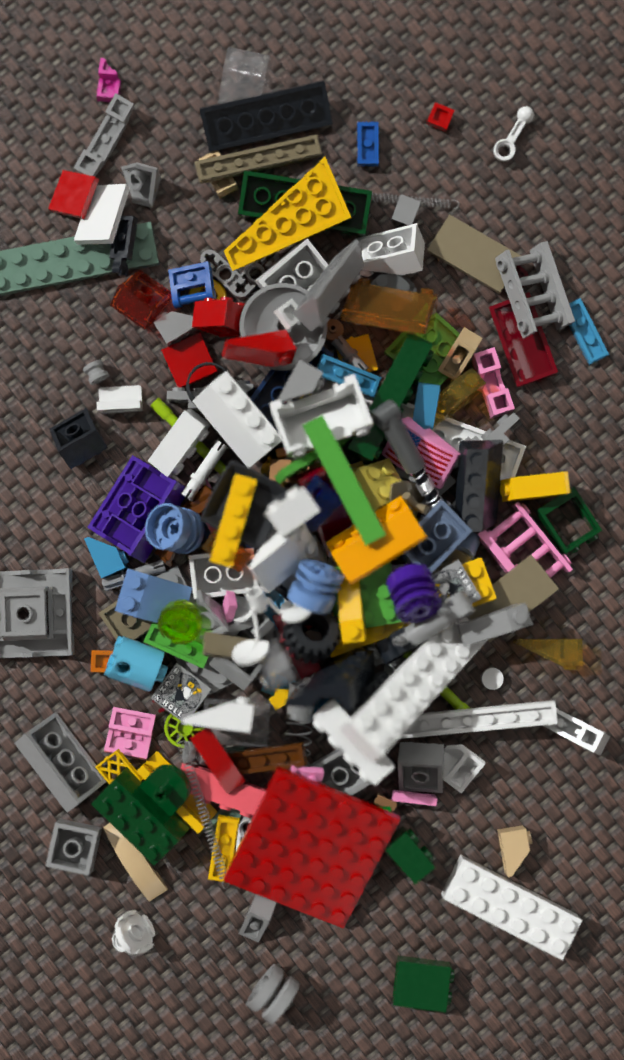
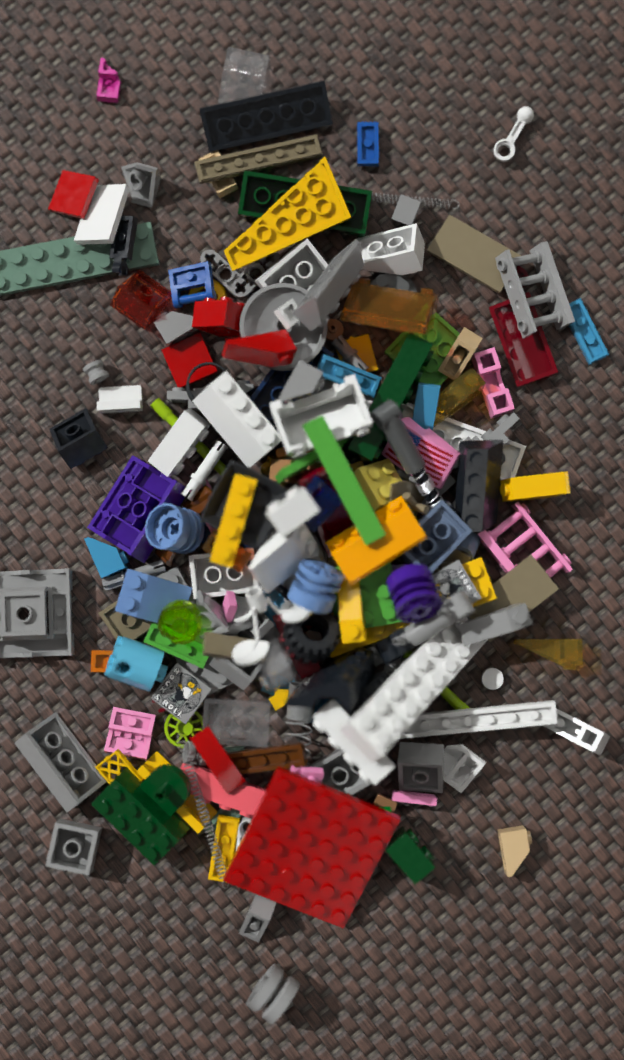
light grey slope [74,93,134,176] -> none
tan slope [103,823,168,902] -> none
white tile [112,910,155,956] -> none
white slope [182,696,256,733] -> none
dark green brick [392,955,454,1012] -> none
red plate [427,102,455,132] -> none
white brick [441,854,582,960] -> none
dark green window [534,487,602,555] -> none

